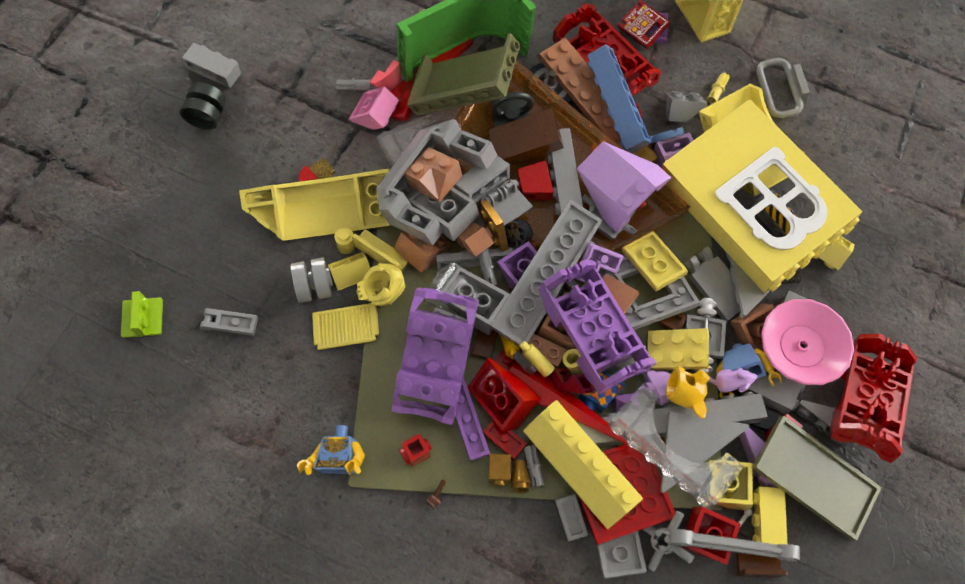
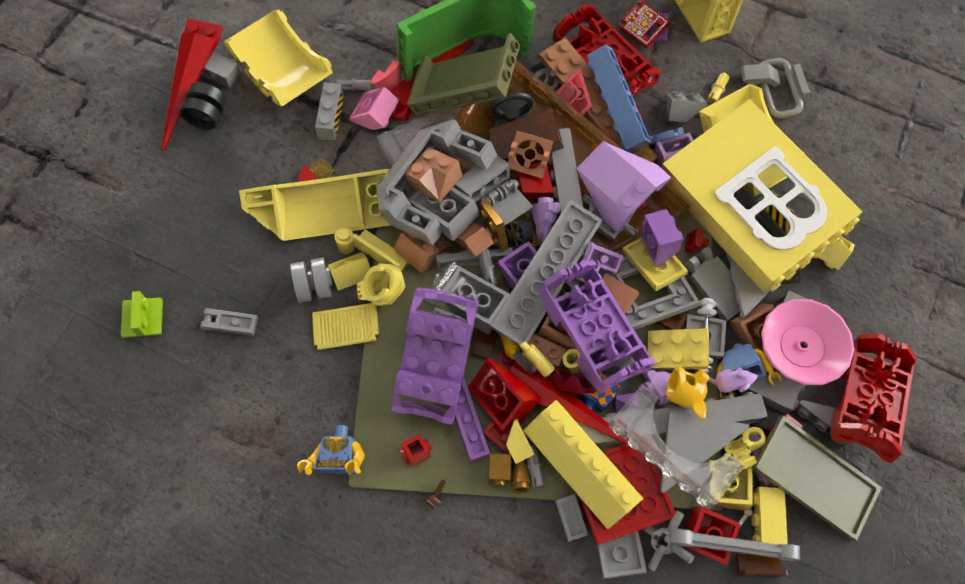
none -> red plate [161,18,223,151]
none -> light yellow panel [223,10,333,106]
none -> light grey brick [315,83,344,141]
none -> light yellow tile [506,419,535,464]
none -> nougat piece [508,131,554,178]
none -> lavender rock [530,197,561,244]
none -> coral slope [555,68,592,119]
none -> medium lavender slope [641,209,683,267]
none -> red tile [685,228,709,254]
none -> light yellow piece [723,427,766,471]
none -> light grey slope [741,64,781,88]

